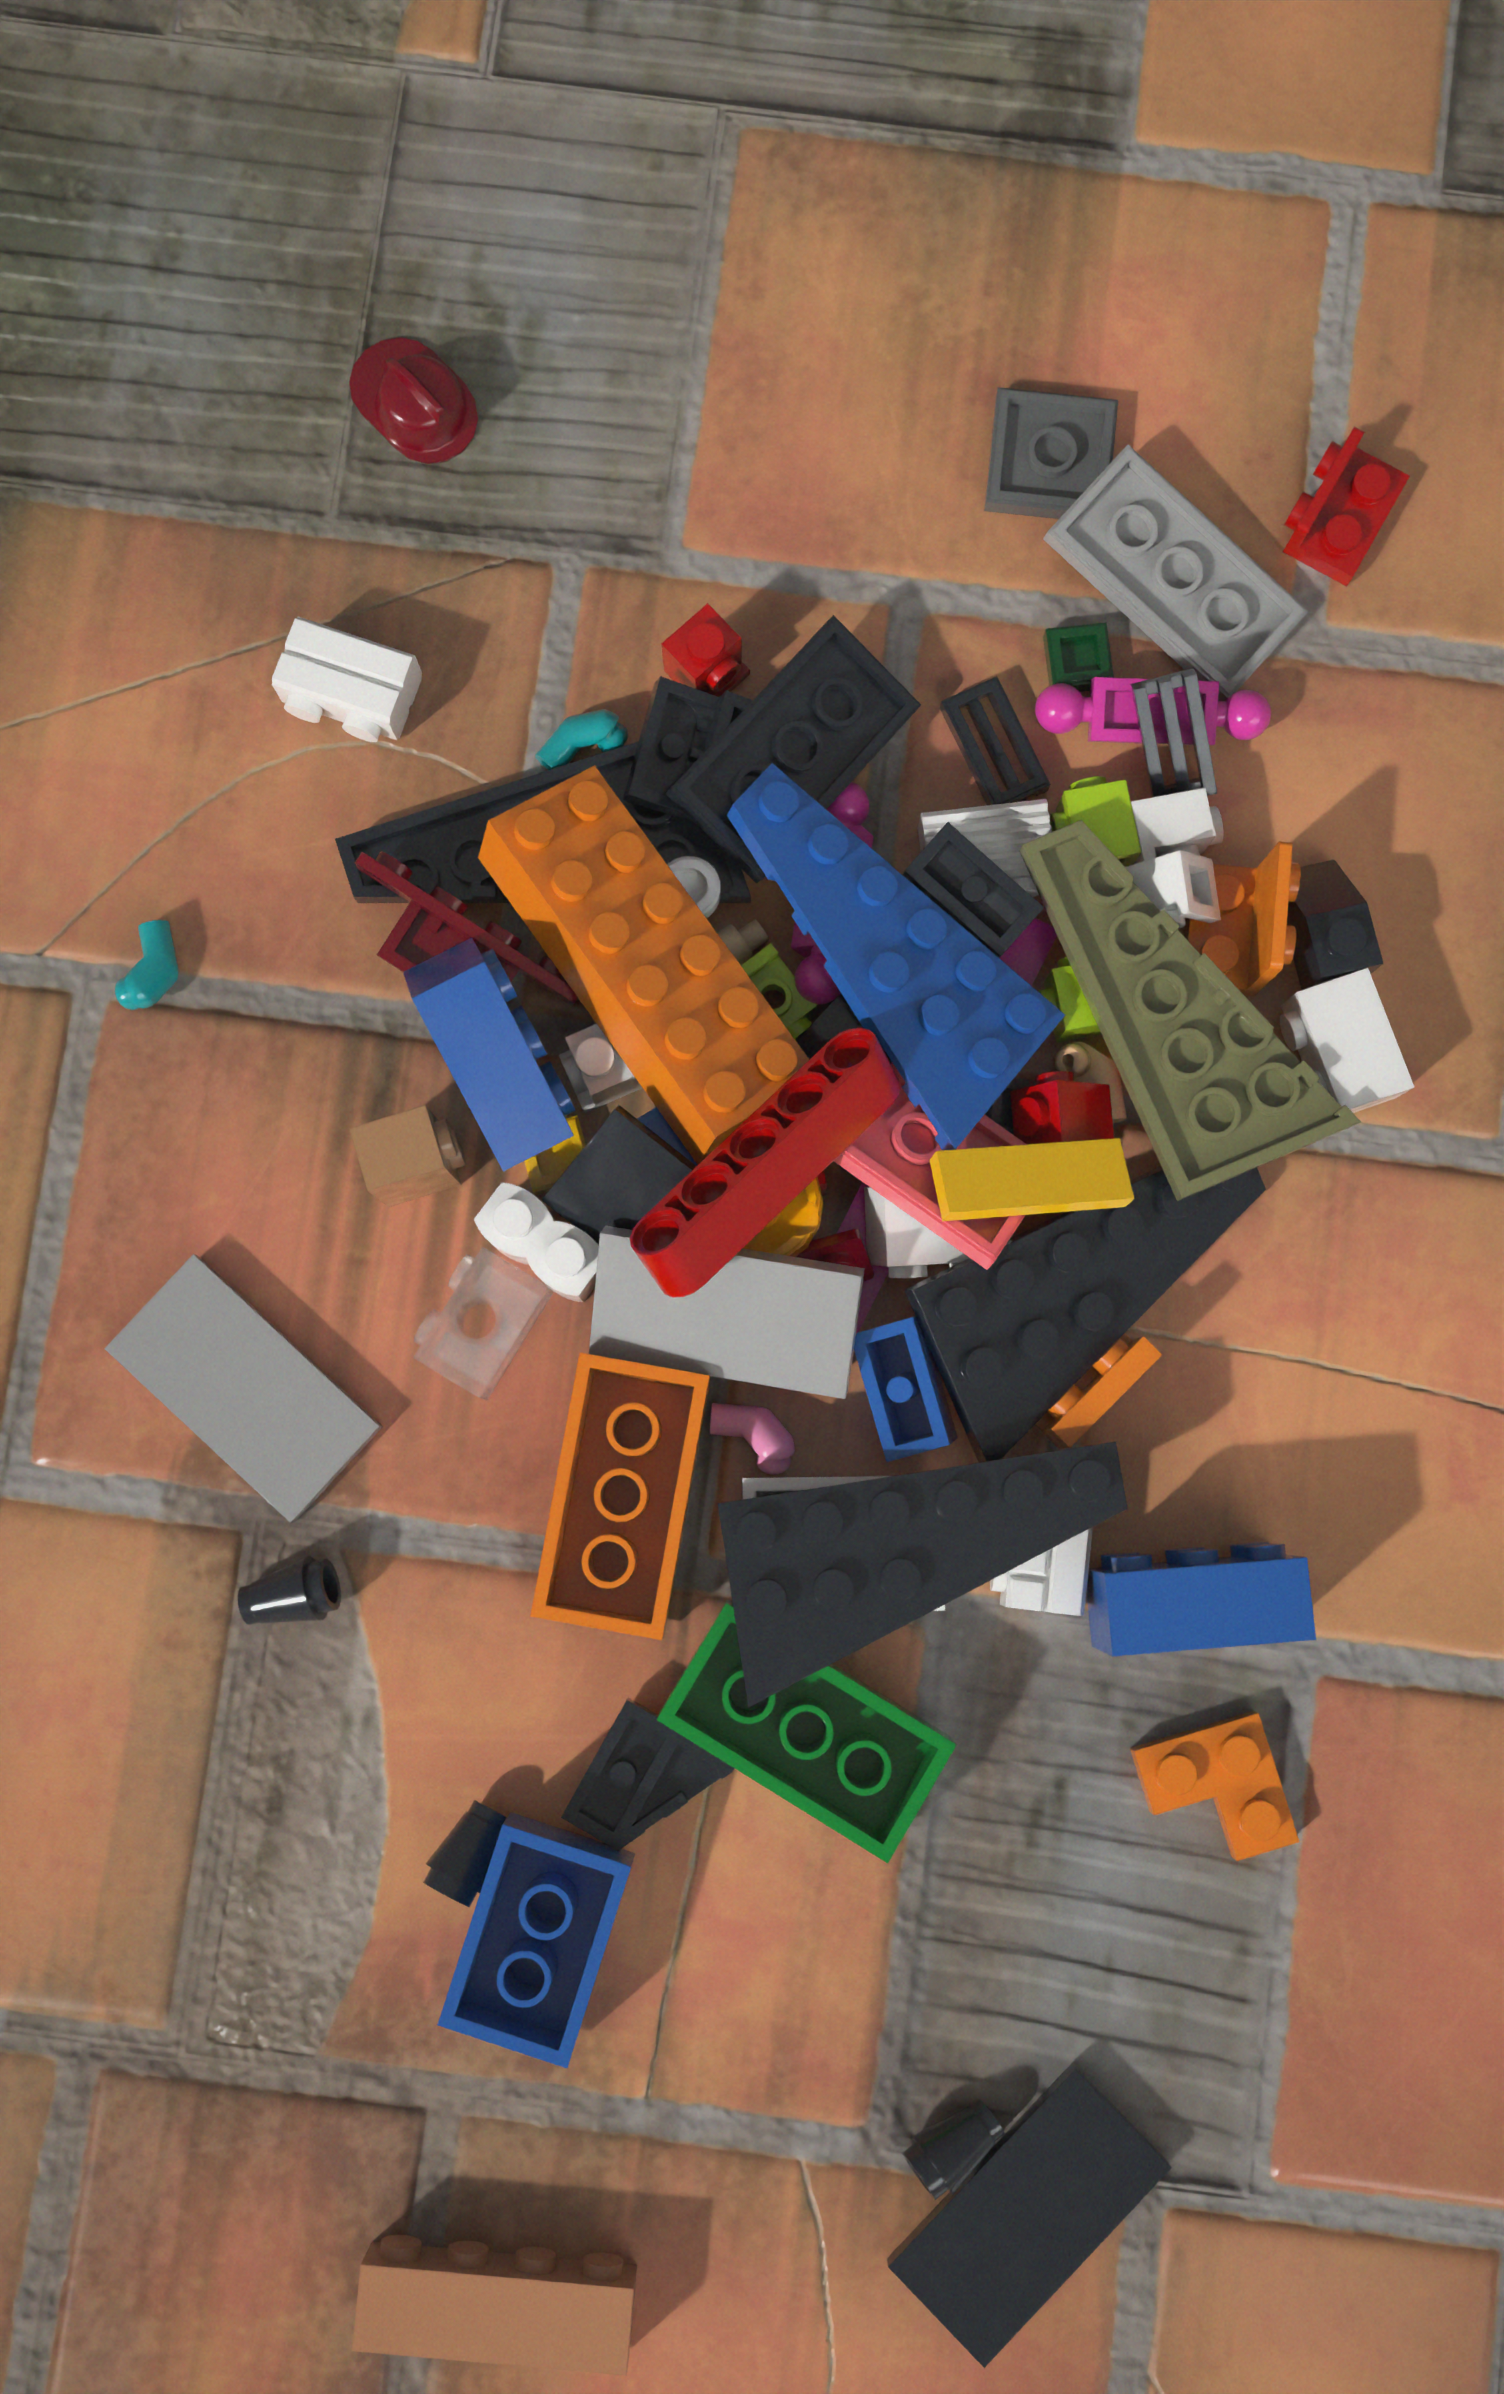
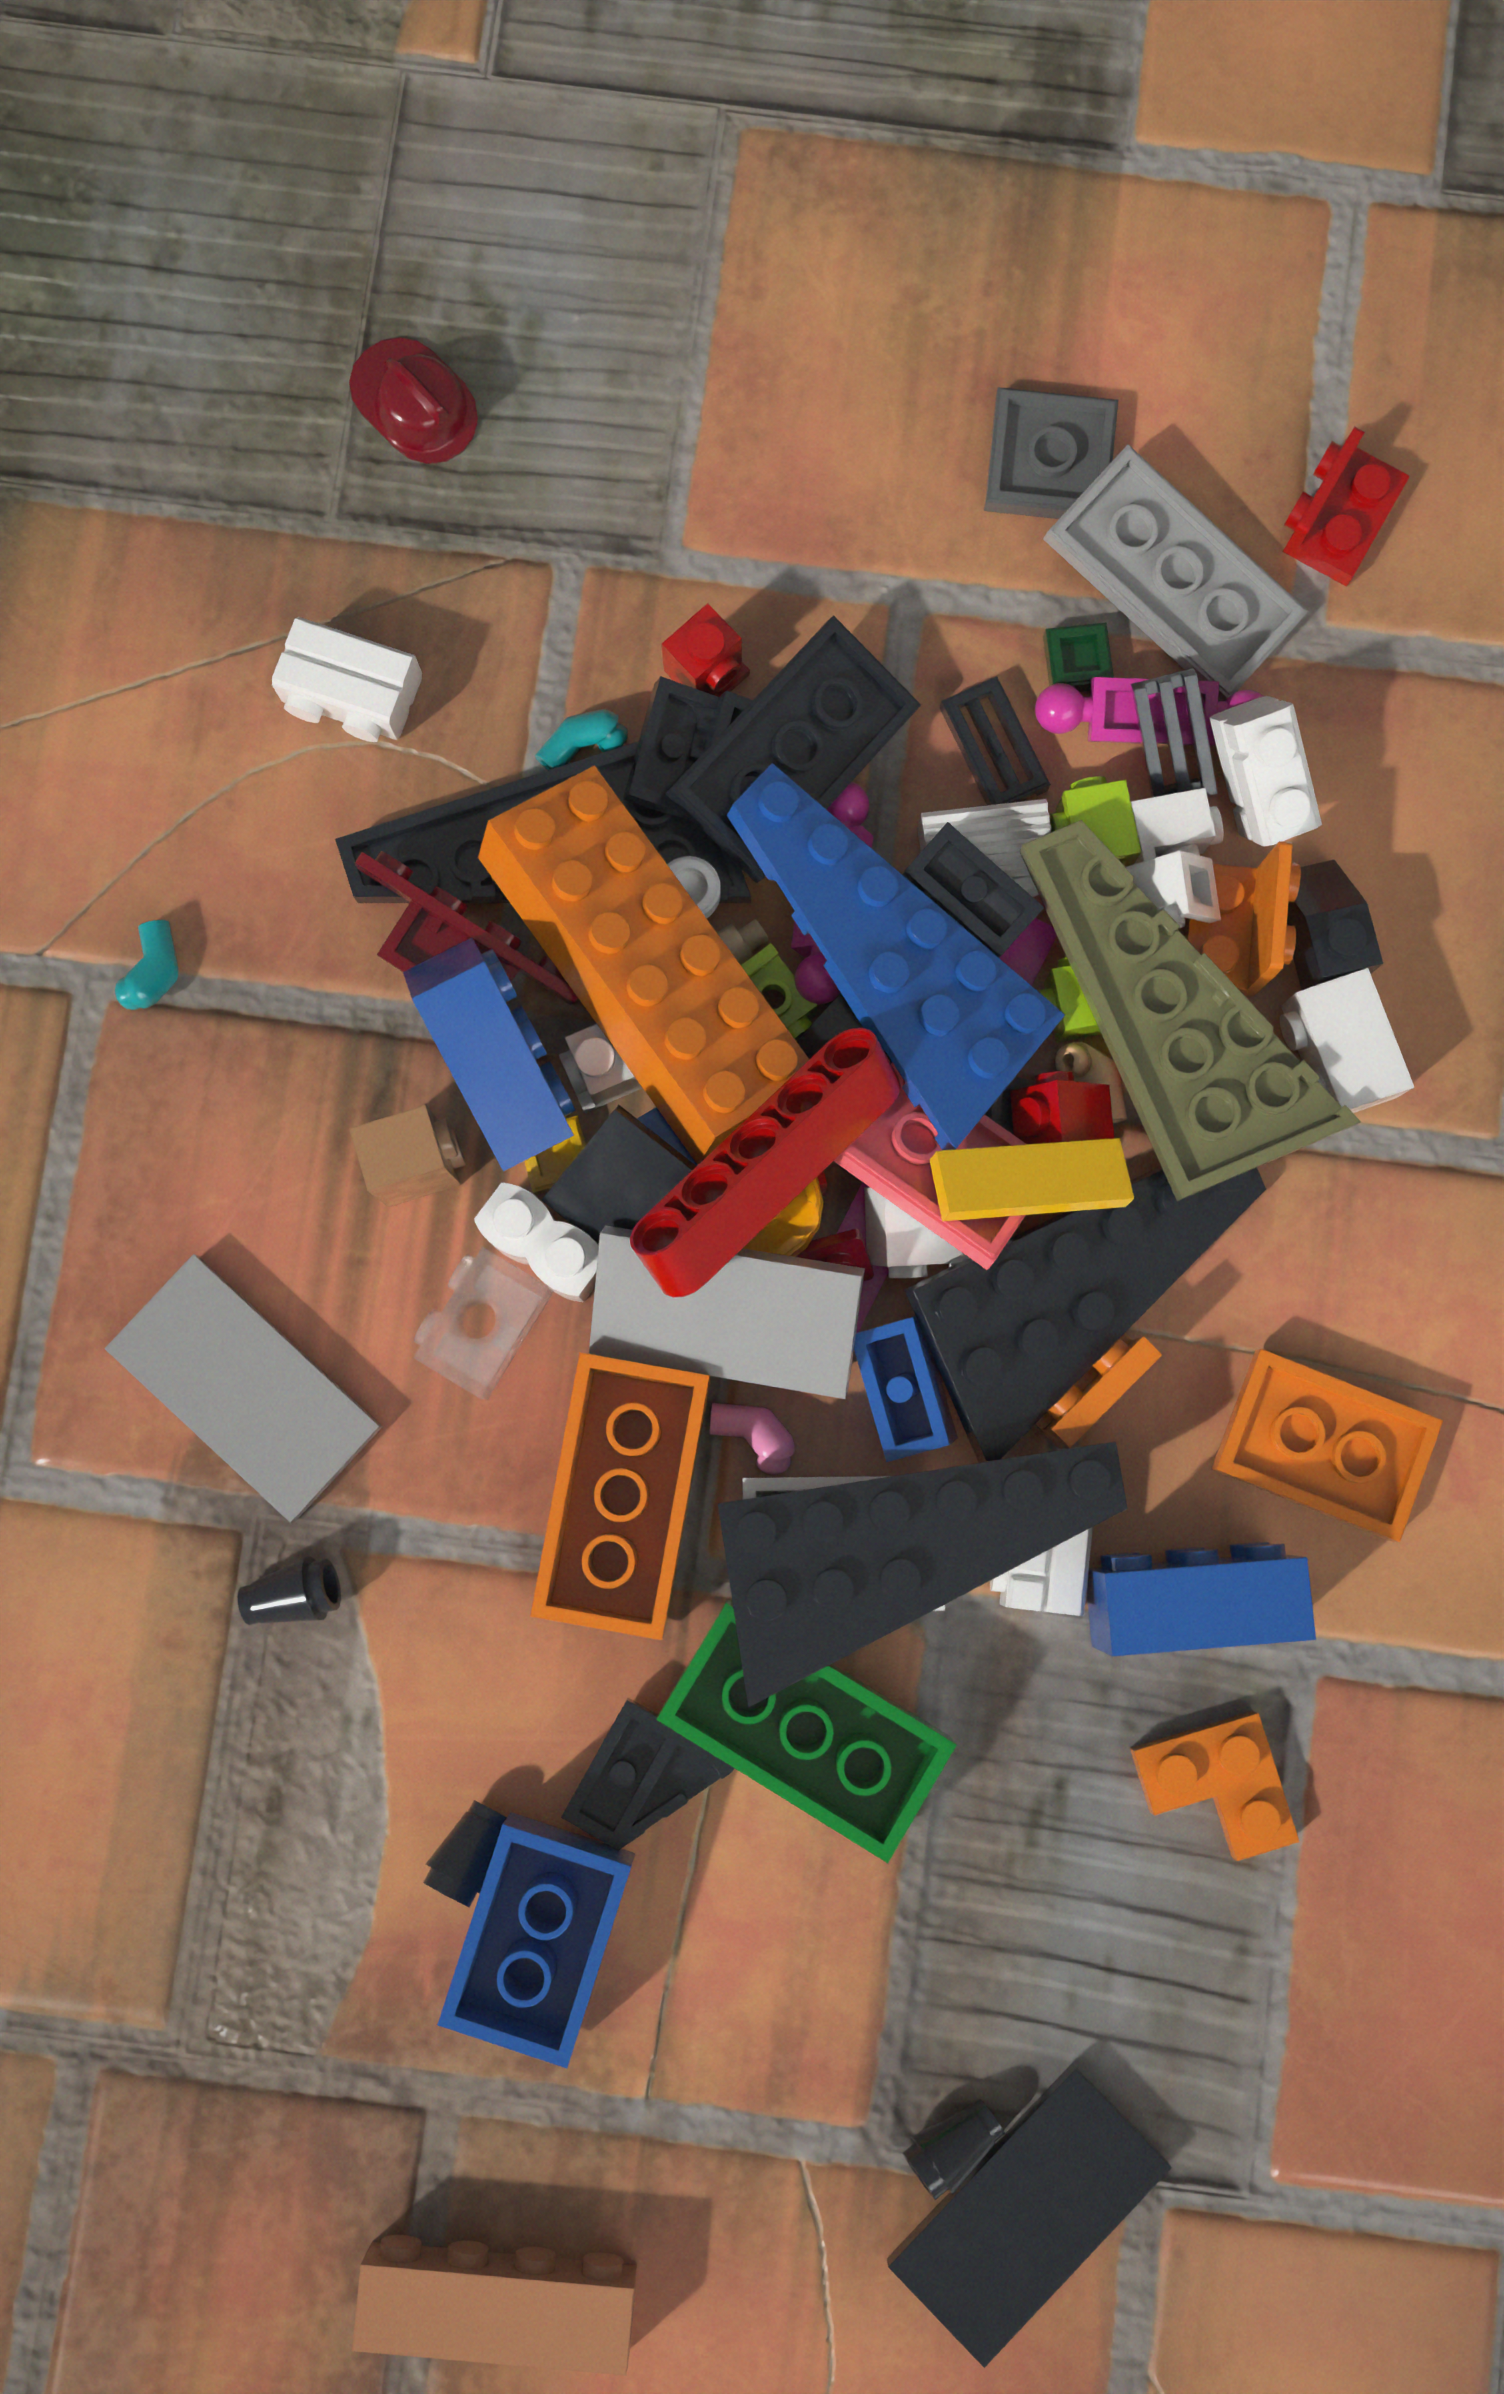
none -> white brick [1209,696,1322,847]
none -> orange plate [1211,1349,1443,1542]

